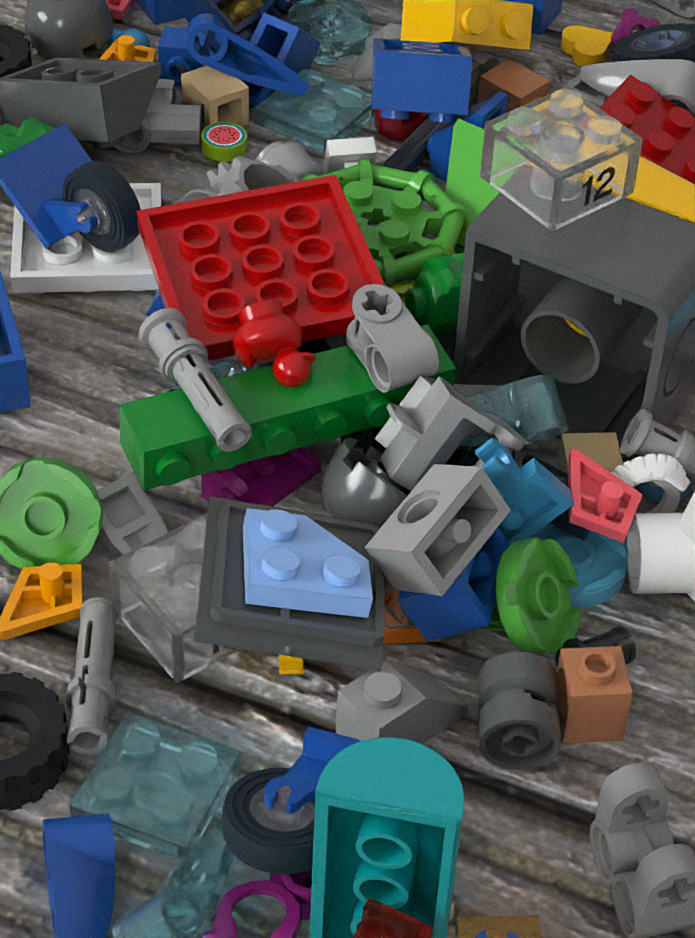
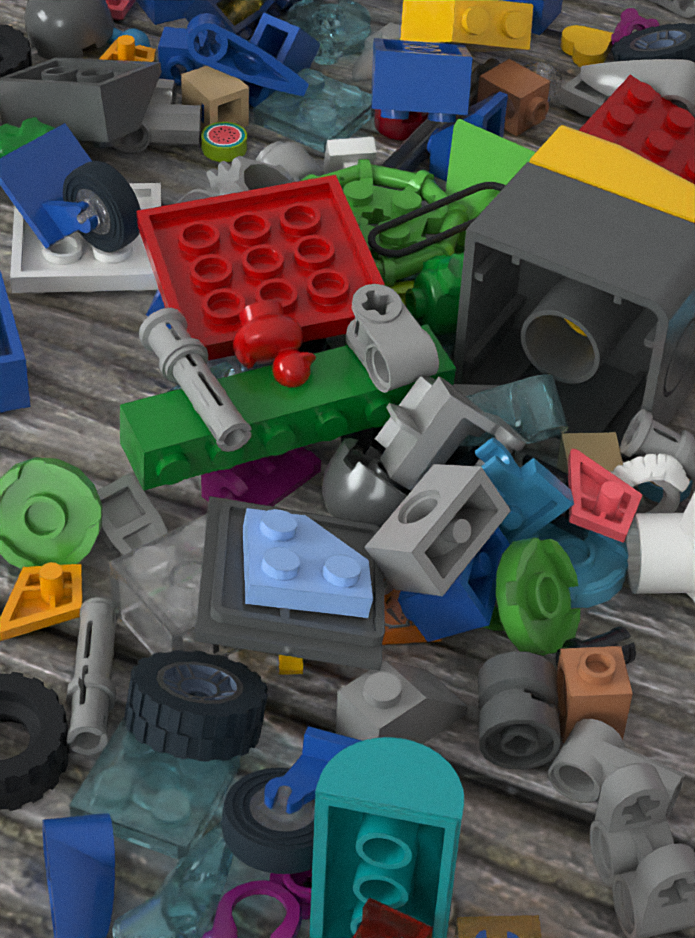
clear brick [480,86,643,232] -> none
none -> black wheel [124,650,268,762]
none -> black piece [368,182,506,258]
none -> light grey piece [548,719,686,820]

